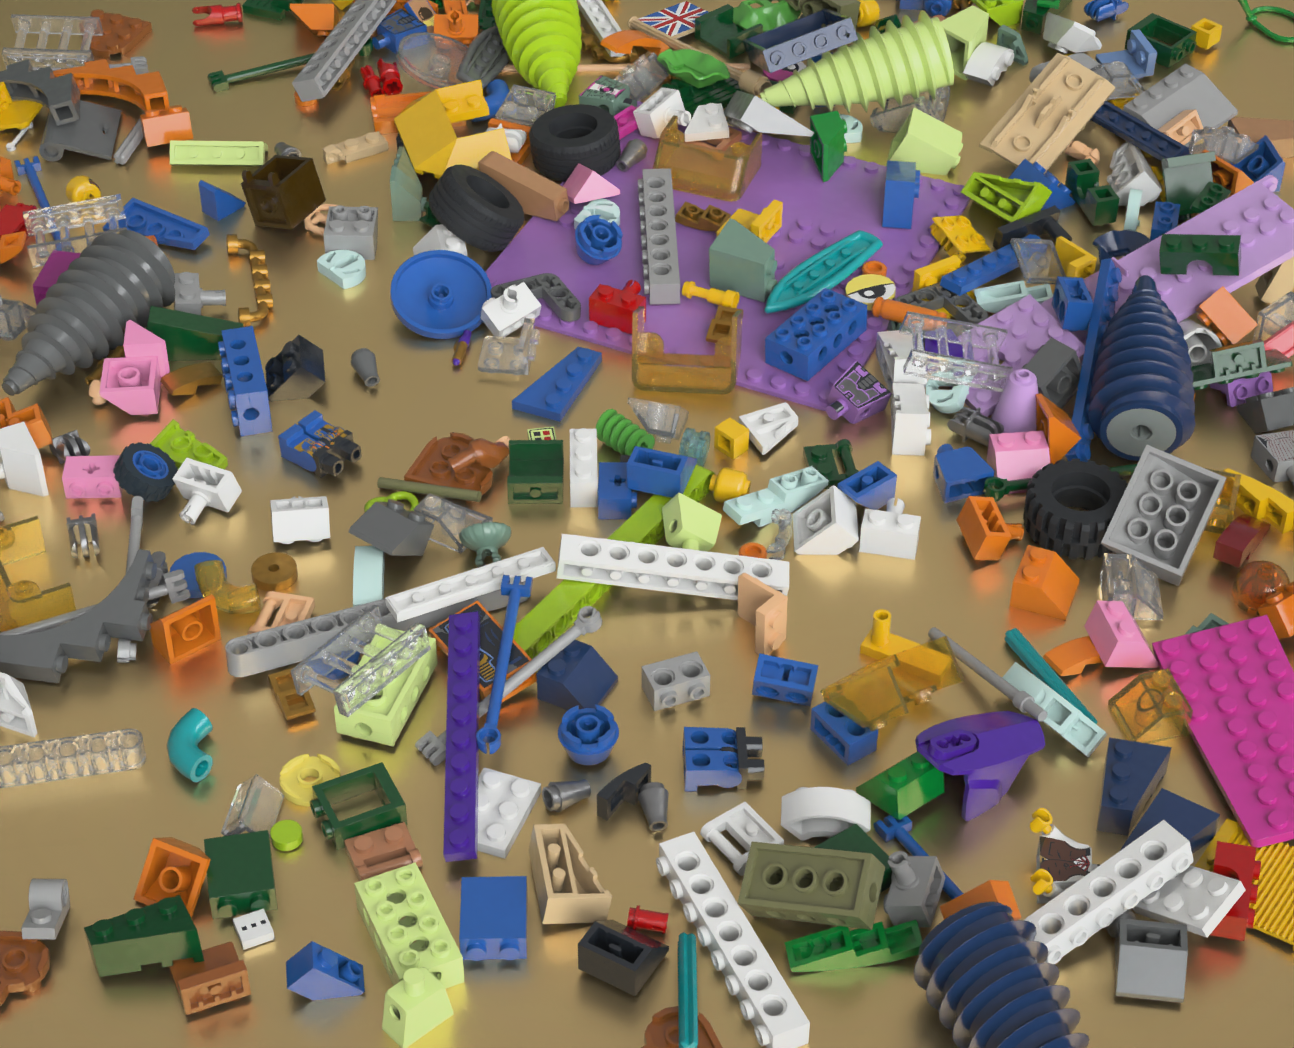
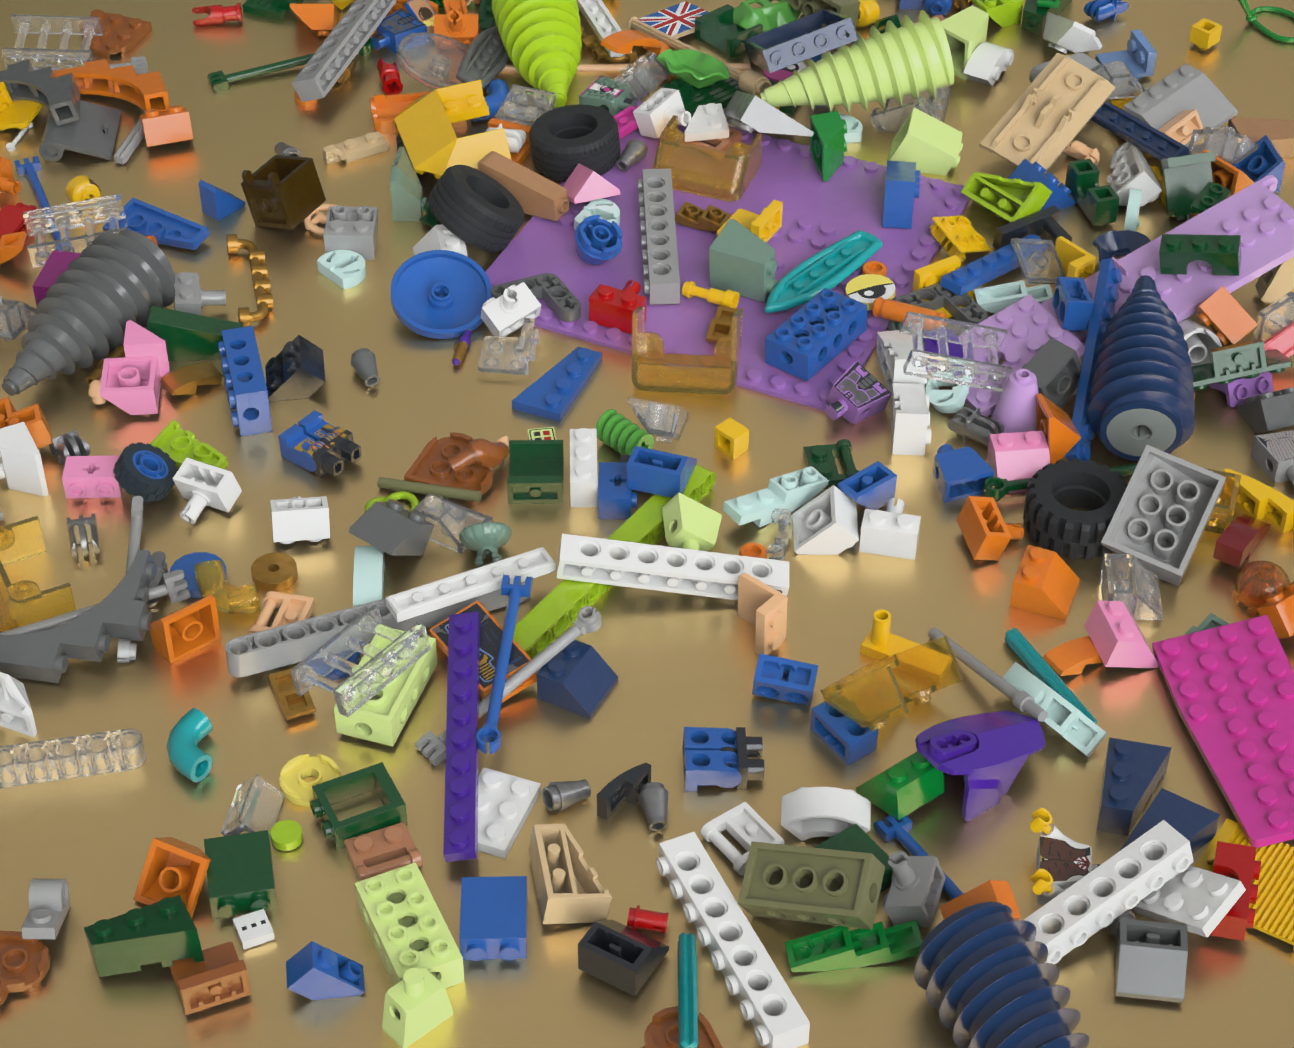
yellowish green fence [170,140,268,166] -> none
red axle [360,65,385,97] -> none
blue cone [558,705,619,765] -> none
light grey brick [642,651,710,711] -> none
clear light blue wheel [678,427,710,467] -> none
yellow head [709,468,751,503] -> none
white wing [739,402,798,455] -> none
sand green slope [997,25,1028,65] -> none
clear yellow slope [1108,668,1193,744] -> none
dark green window [1124,13,1197,68] -> none
blue brick [1150,201,1180,241] -> none

